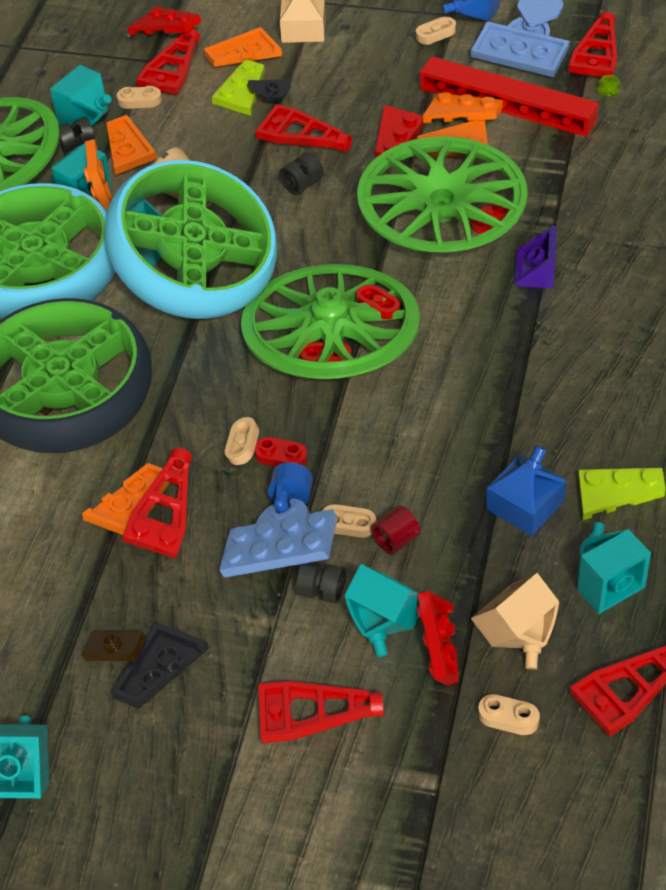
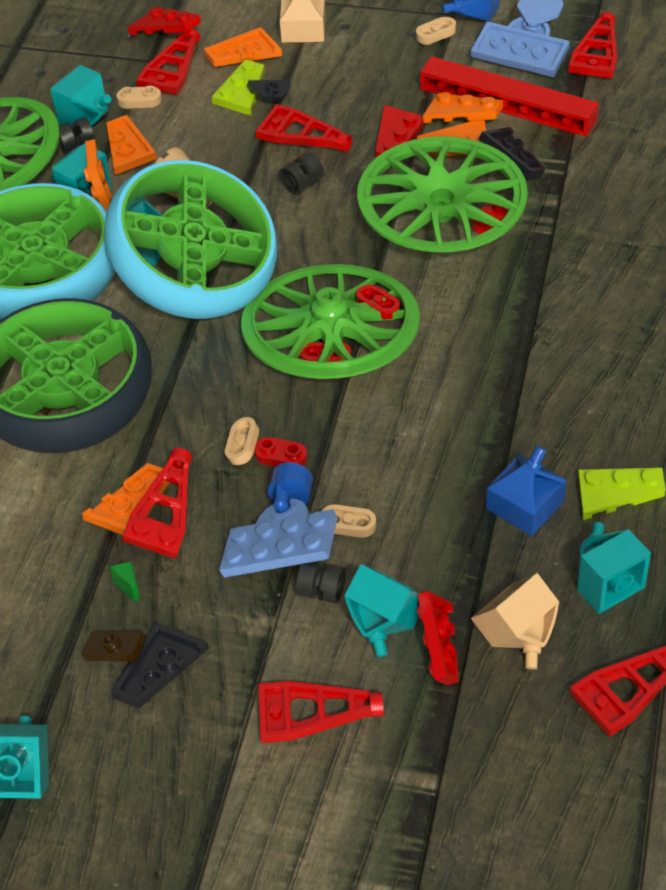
dark red piece [370,505,421,555] -> none
tan plate [478,694,540,735] -> none
dark purple slope [514,225,557,288] -> none
clear neon green plate [597,75,621,96] -> none
none -> green slope [110,562,140,602]
none -> black wing [479,127,545,179]

